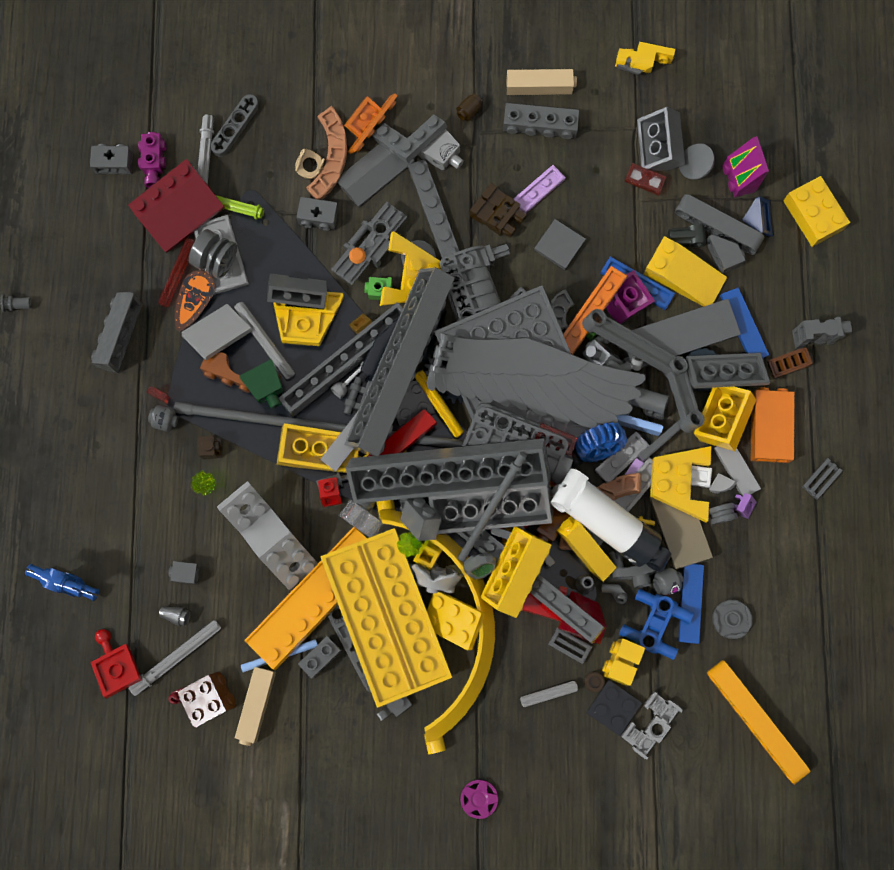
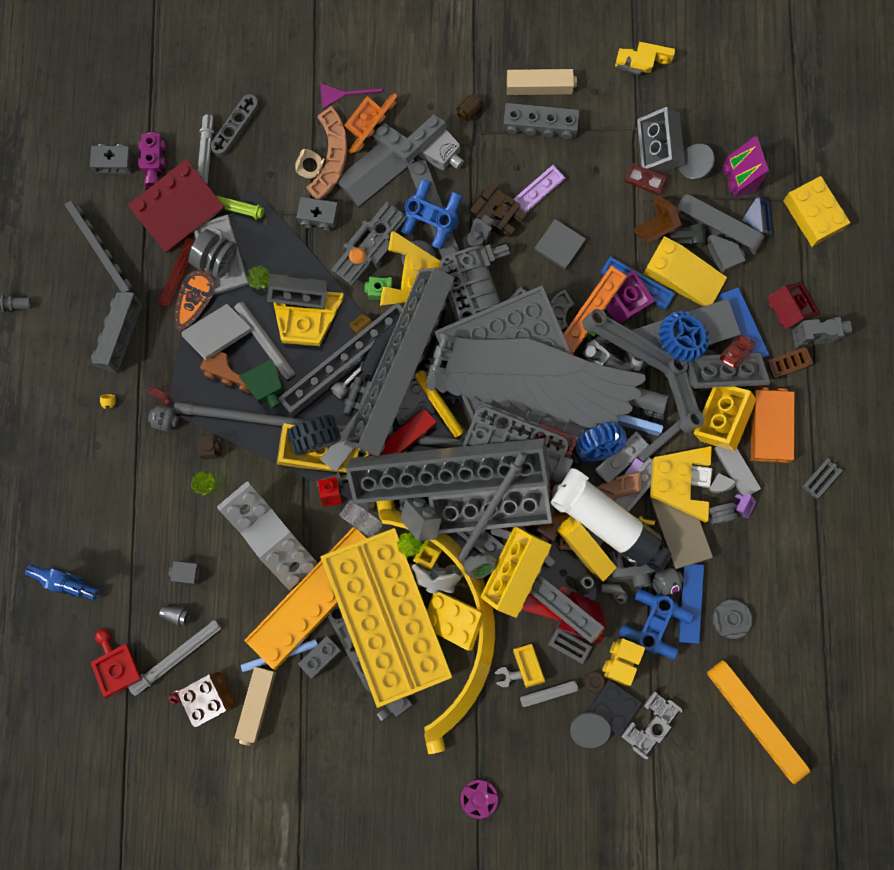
none -> dark grey plate [64,201,133,293]
none -> yellow hinge [100,394,116,409]
none -> clear neon green gear [246,265,270,290]
none -> black wheel [287,415,341,455]
none -> magenta piece [321,83,383,109]
none -> blue piece [401,179,463,249]
none -> dark grey hips [467,215,494,247]
none -> light grey bar [495,667,523,687]
none -> yellow tile [513,644,545,688]
none -> dark grey piece [570,712,611,748]
none -> reddish brown bracket [634,196,681,242]
none -> blue gear [658,311,710,362]
none -> clear red piece [720,334,757,368]
none -> dark red slope [767,282,820,329]

